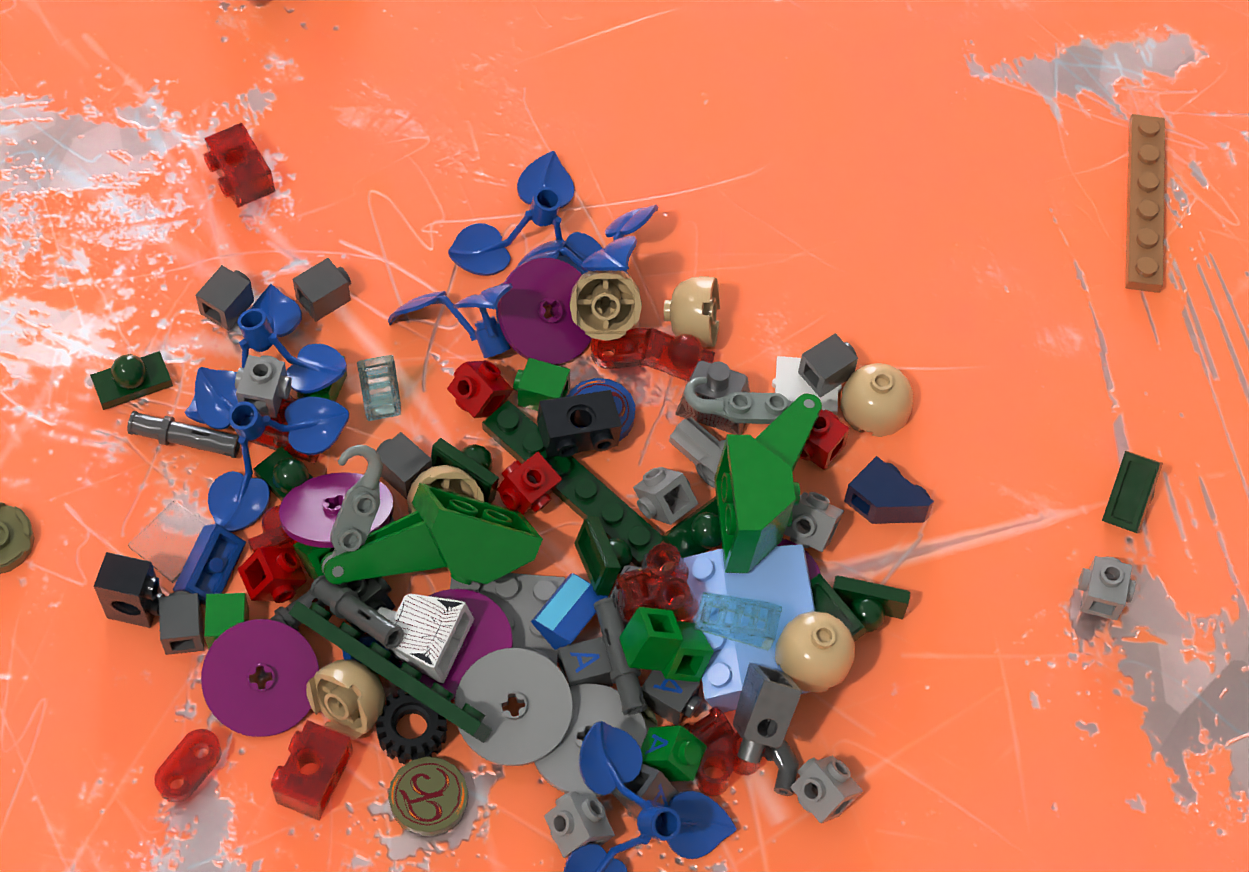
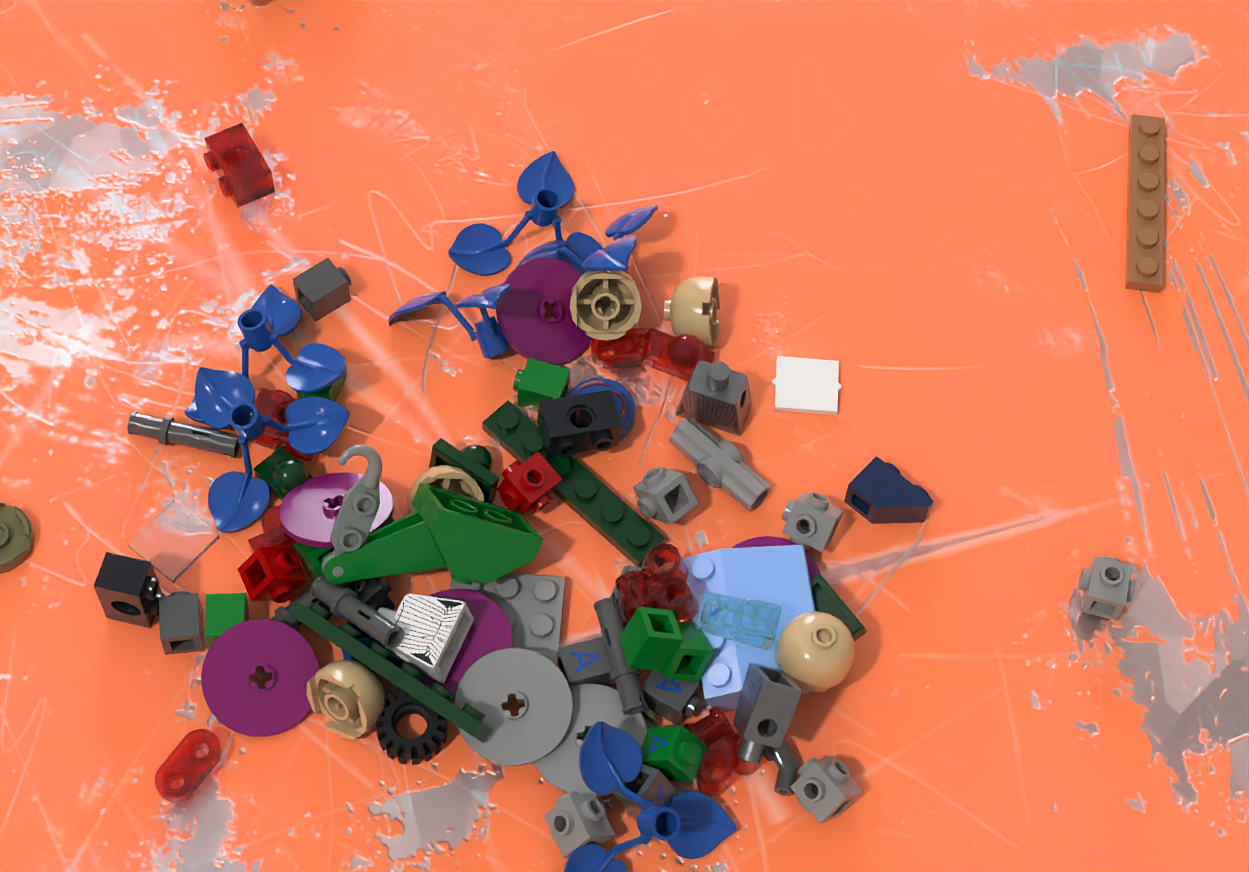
dark green tile [90,351,173,410] -> none
blue slope [173,523,246,605] -> none
dark grey brick [195,265,254,331] -> none
light grey brick [235,355,292,418] -> none
clear red brick [270,720,353,821] -> none
clear light blue slope [357,355,402,421] -> none
dark grey brick [376,432,433,499] -> none
olive tile [388,757,468,837] -> none
red brick [447,360,514,418] -> none
slope [531,573,609,650] -> none
dark green tile [574,516,632,596] -> none
dark green tile [661,496,722,567] -> none
green slope [684,377,822,573] -> none
dark grey brick [798,333,858,398] -> none
red brick [800,409,850,470] -> none
dark green tile [832,575,911,632] -> none
tan cylinder [840,363,913,437] -> none
dark green tile [1102,451,1163,533] -> none

